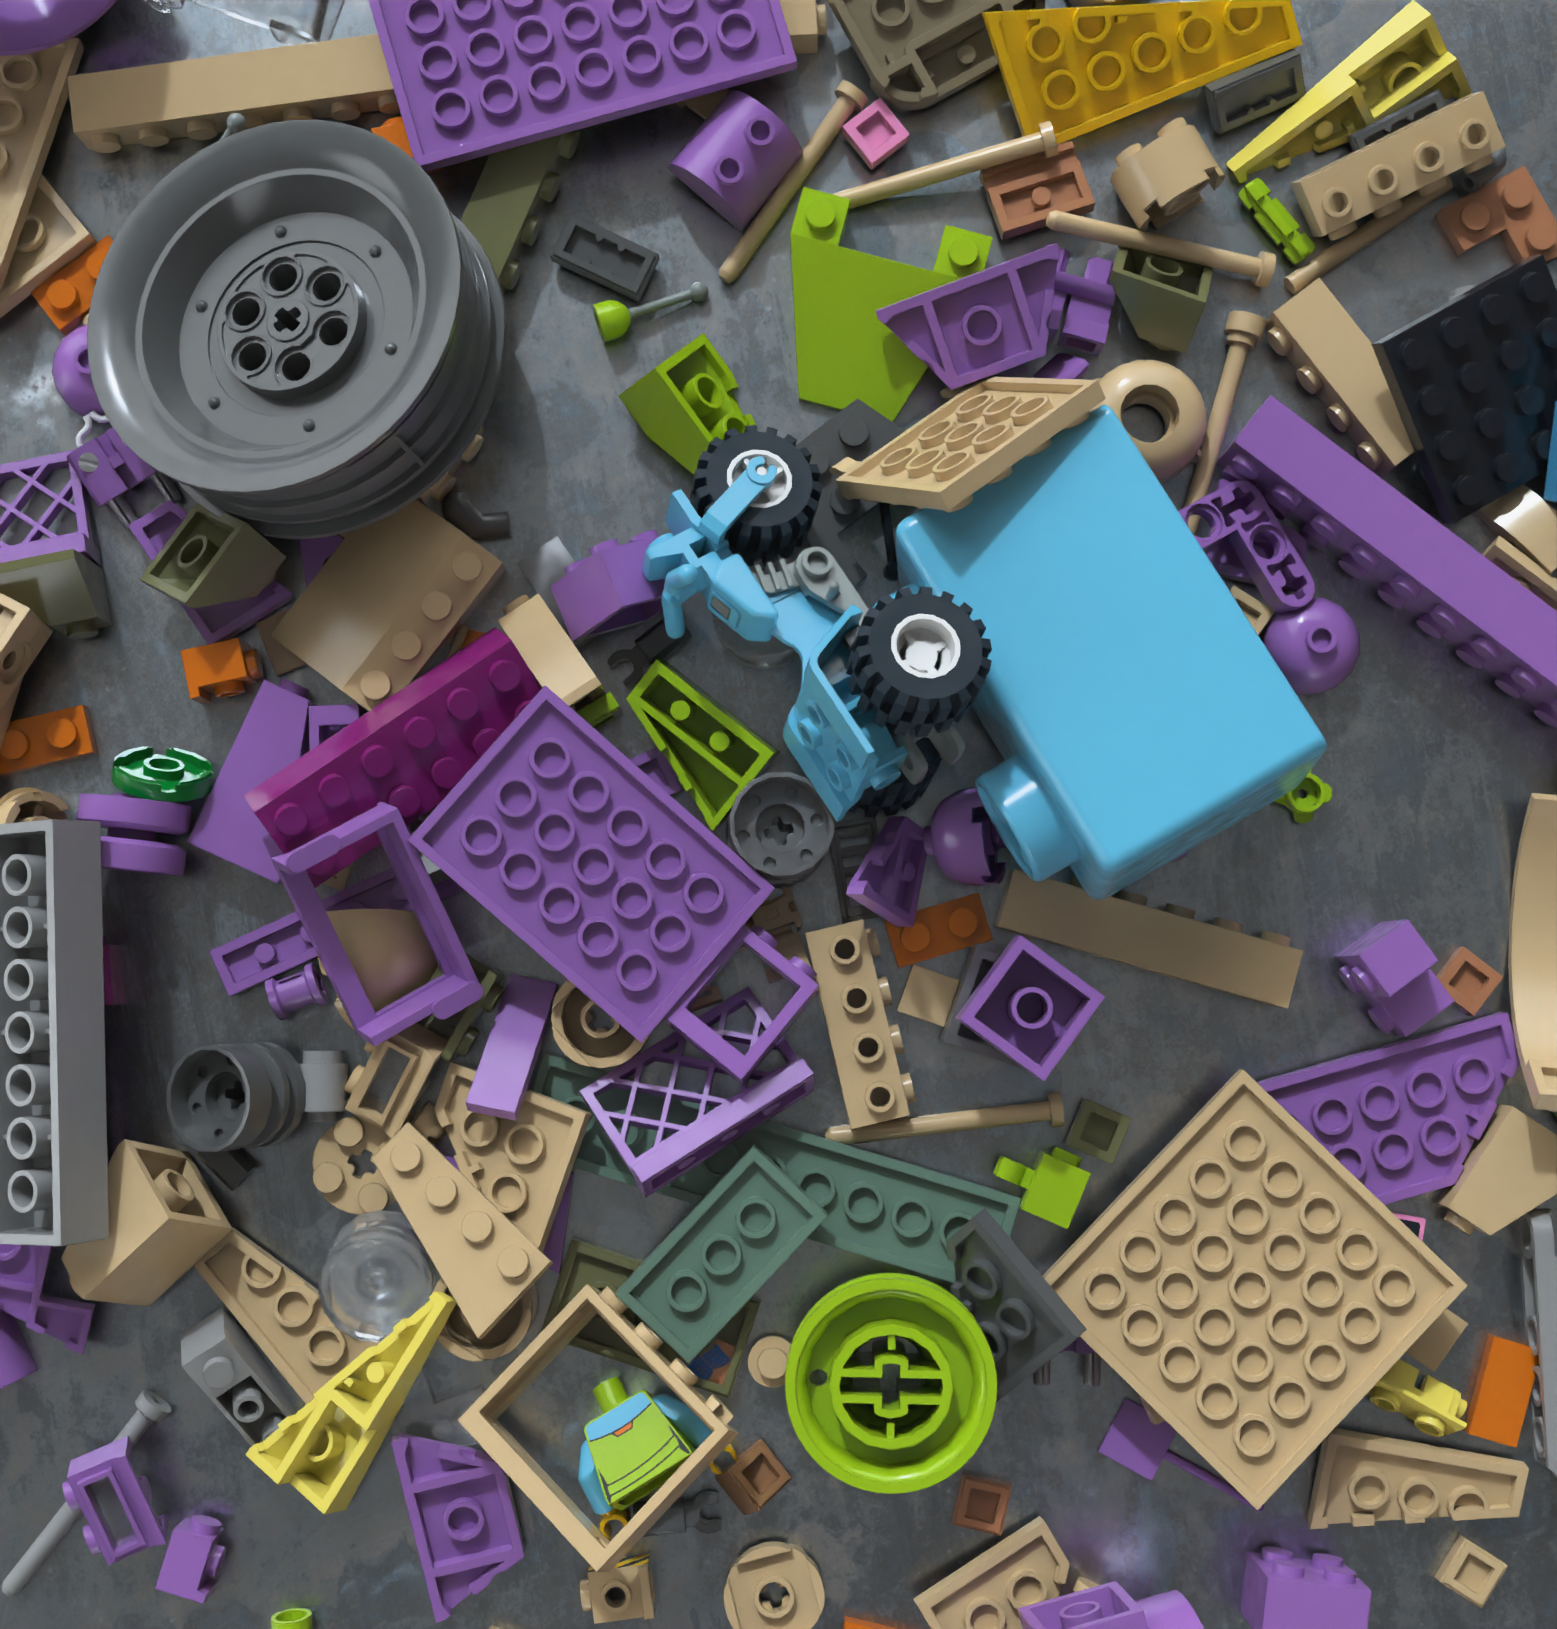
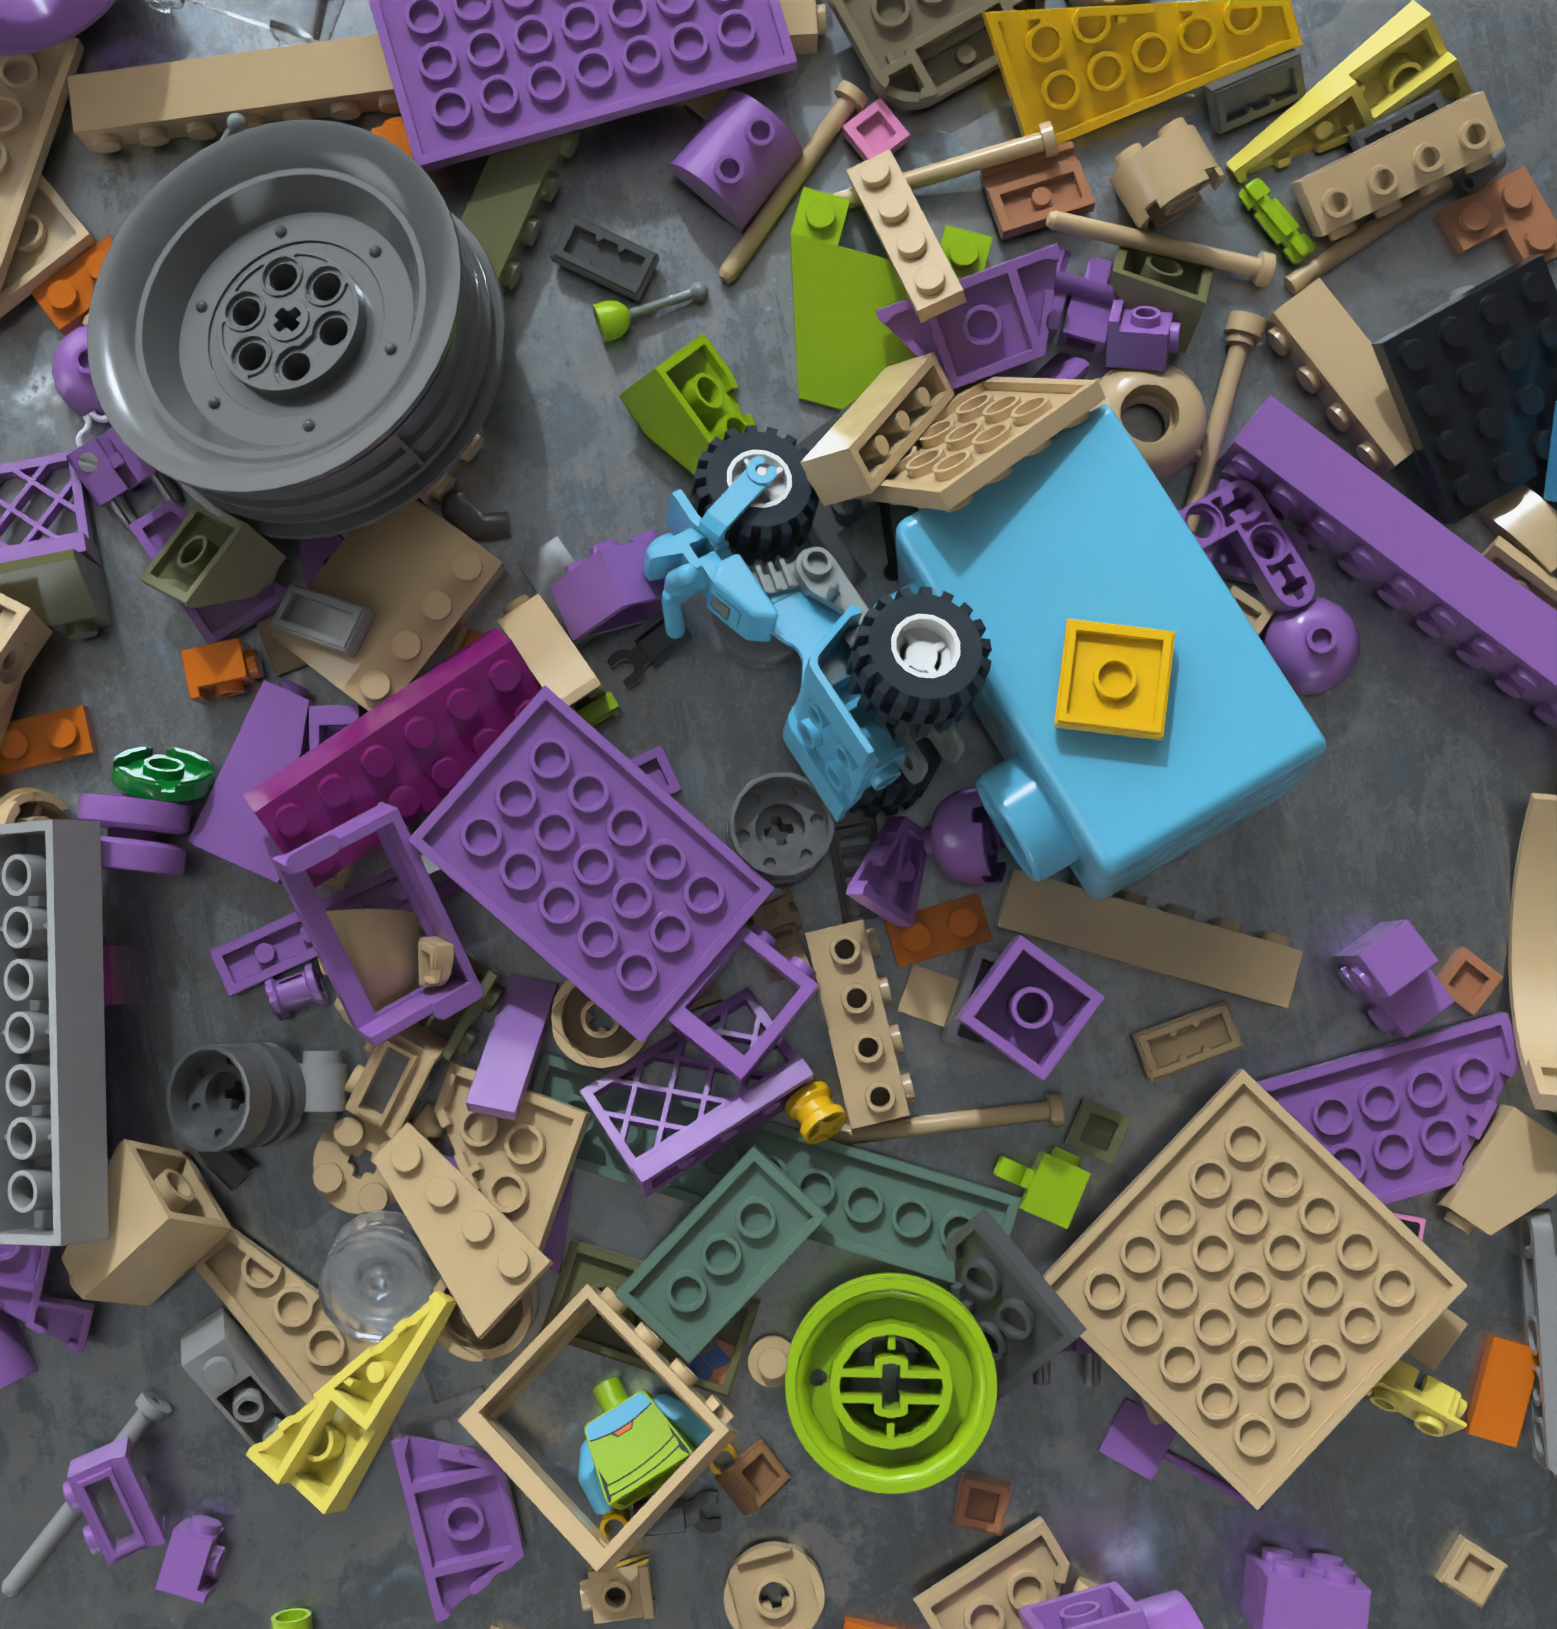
lime wedge [626,659,780,831] -> none
lime plate [1275,771,1332,823] -> none
tan wing [1306,1428,1529,1529] -> none
none -> light grey tile [270,582,376,658]
none -> tan tile [418,936,454,988]
none -> yellow wheel [784,1081,848,1145]
none -> tan brick [800,352,955,506]
none -> tan plate [846,149,967,323]
none -> yellow plate [1053,619,1176,741]
none -> medium lavender brick [1106,299,1181,371]
none -> tan plate [1131,1000,1244,1082]

